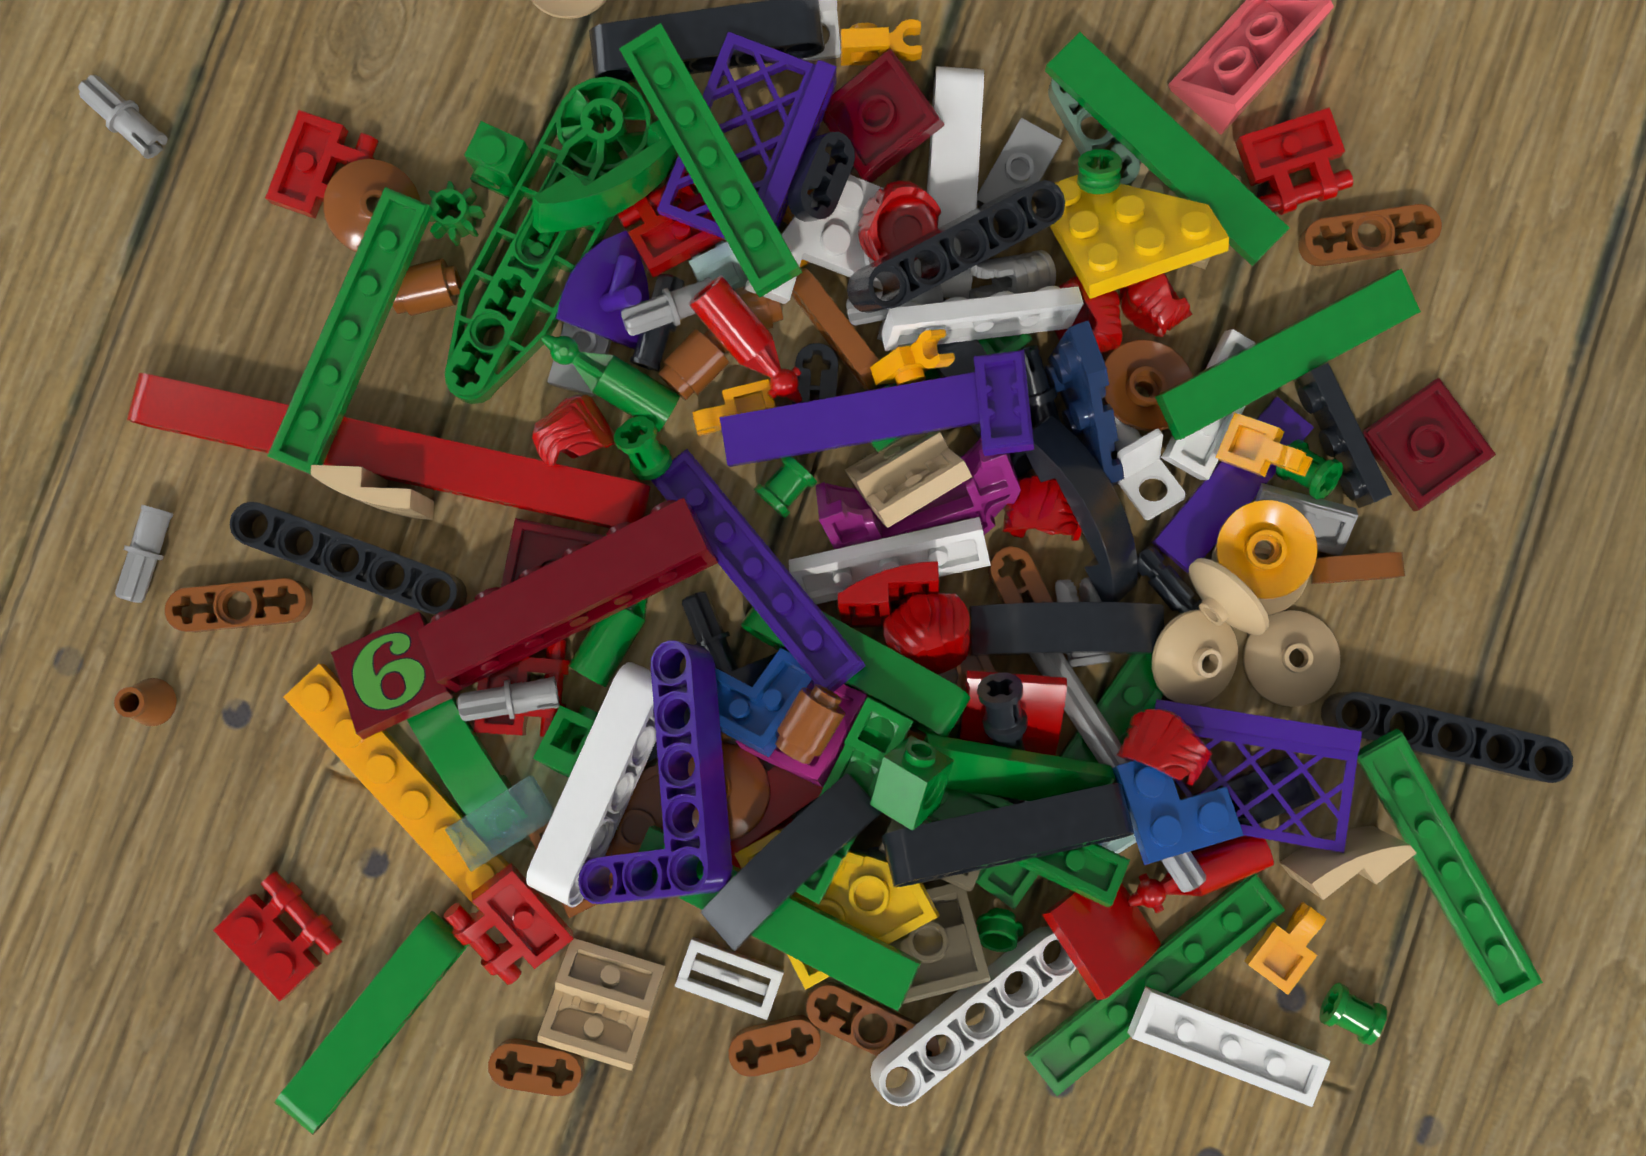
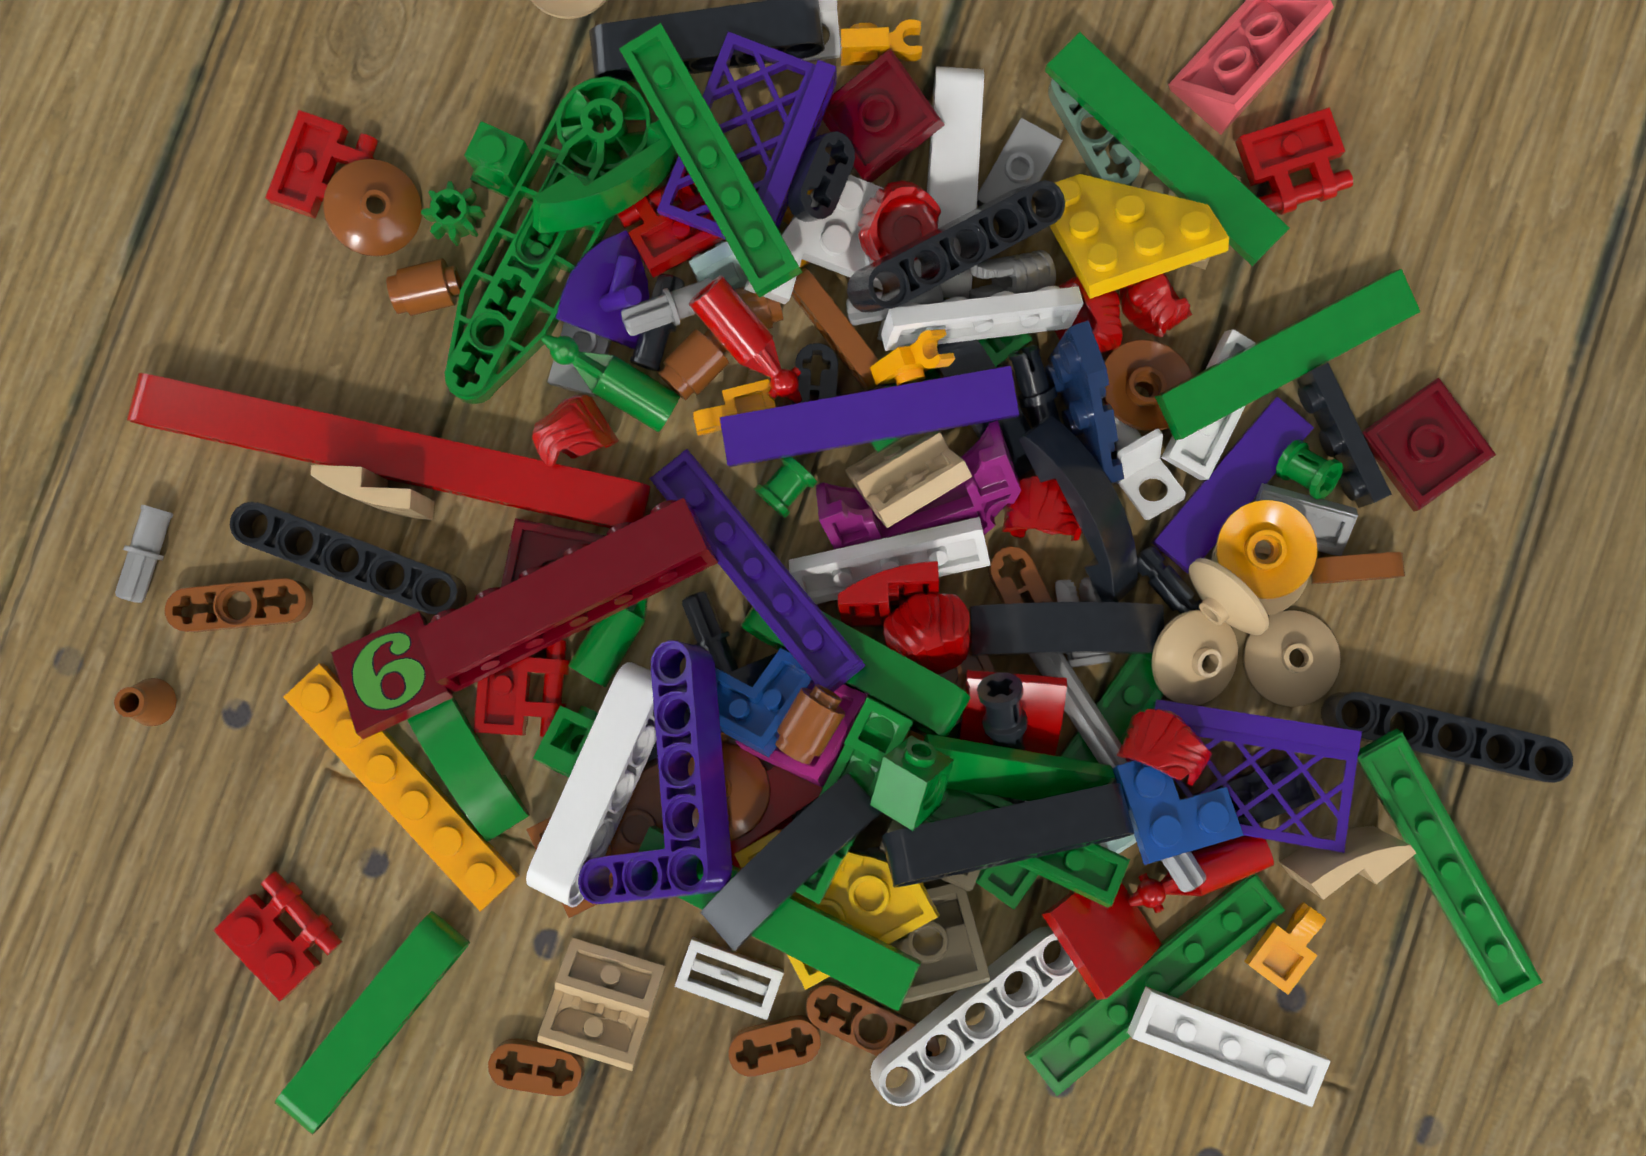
light grey axle [78,75,168,159] -> none
green tile [267,187,434,474] -> none
red plate [444,863,574,985] -> none
clear light blue plate [445,775,554,872] -> none
light grey axle [457,676,560,721] -> none
green bush [614,416,672,480] -> none
dark purple plate [974,350,1035,456] -> none
green plate [976,908,1024,952] -> none
green bush [1077,149,1122,194] -> none
light orange plate [1215,413,1313,477] -> none
dark orange beam [1298,204,1442,266] -> none
green bush [1319,983,1388,1045] -> none

